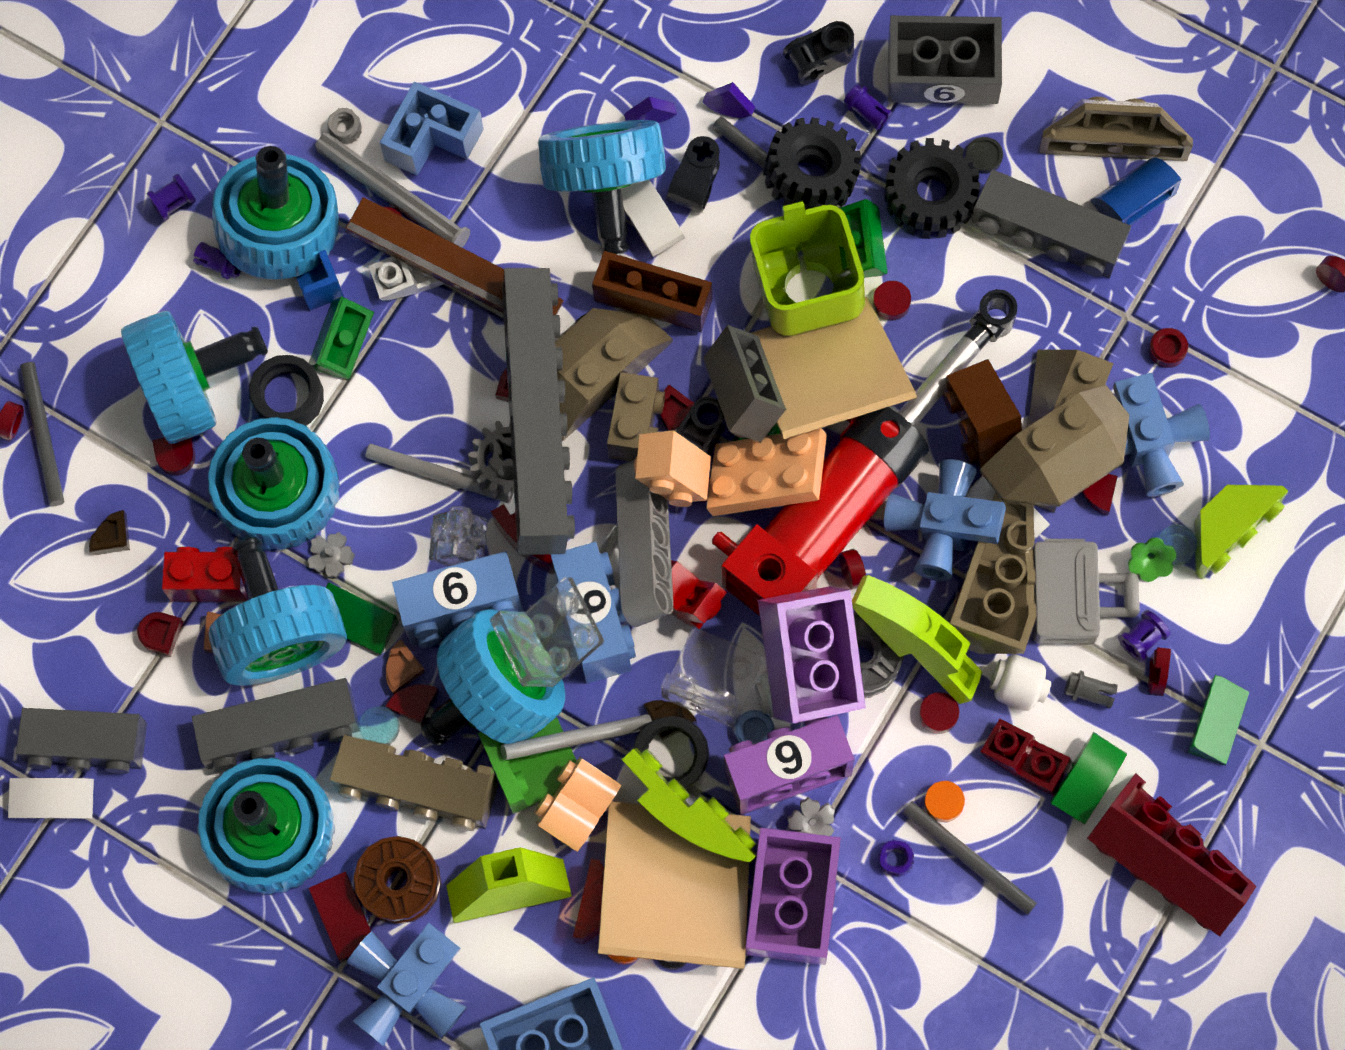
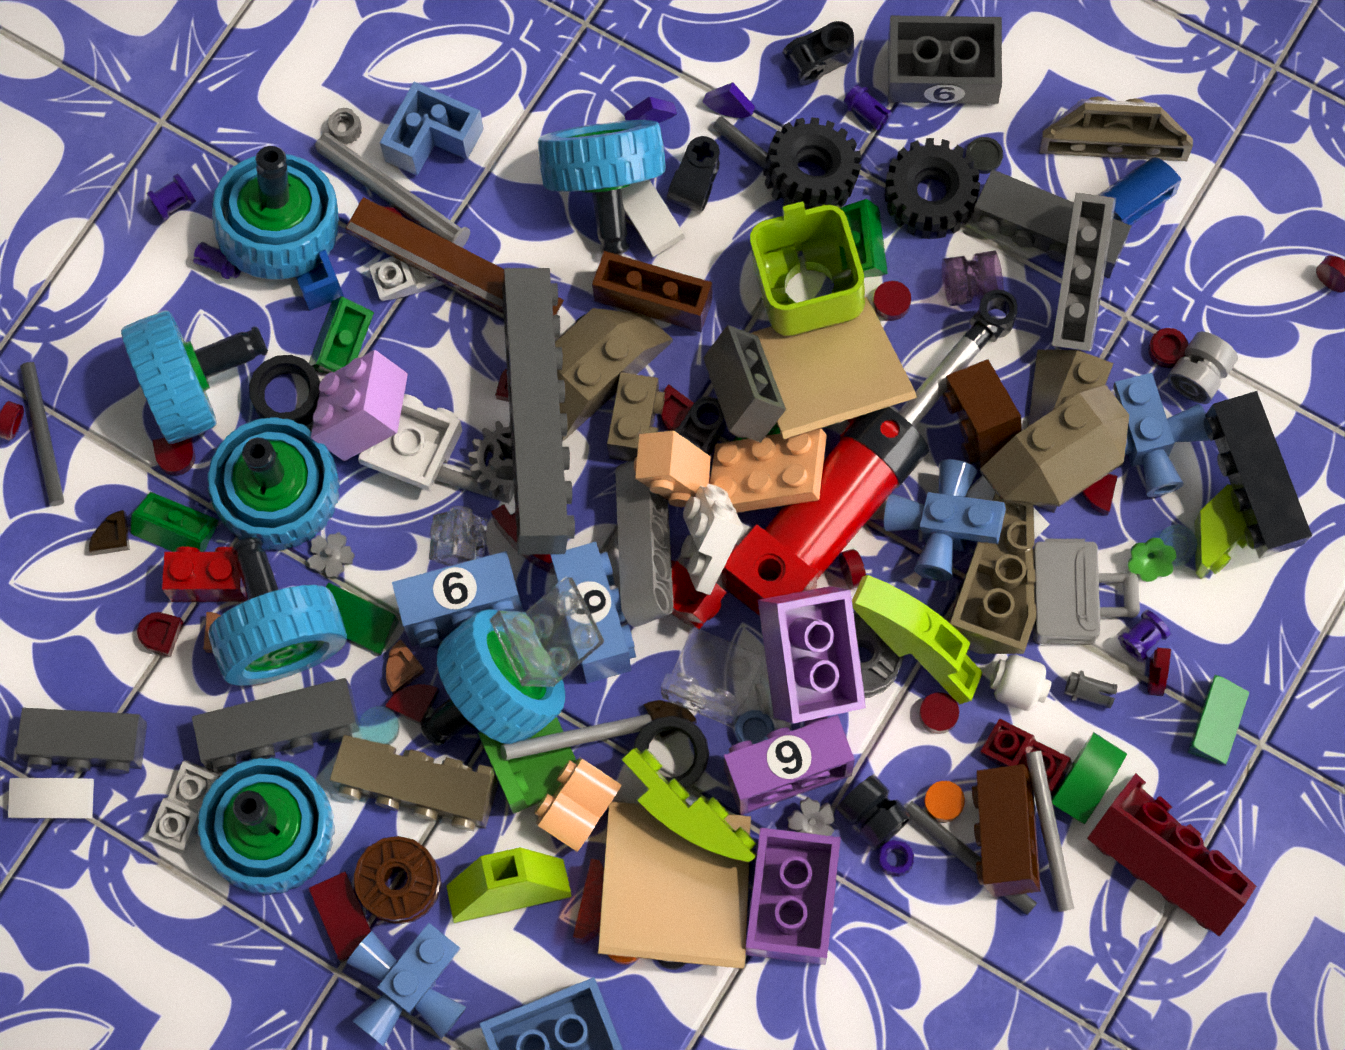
none -> green slope [131,492,219,552]
none -> white slope [148,761,221,851]
none -> lavender brick [311,350,408,461]
none -> white plate [358,394,462,492]
none -> white plate [681,484,744,595]
none -> black wheel [837,774,912,851]
none -> clear purple wheel [942,250,1004,307]
none -> reddish brown brick [972,764,1041,897]
none -> light grey bar [1026,751,1075,912]
none -> light grey brick [1052,193,1116,351]
none -> light grey wheel [1167,331,1238,404]
none -> black brick [1204,391,1312,559]

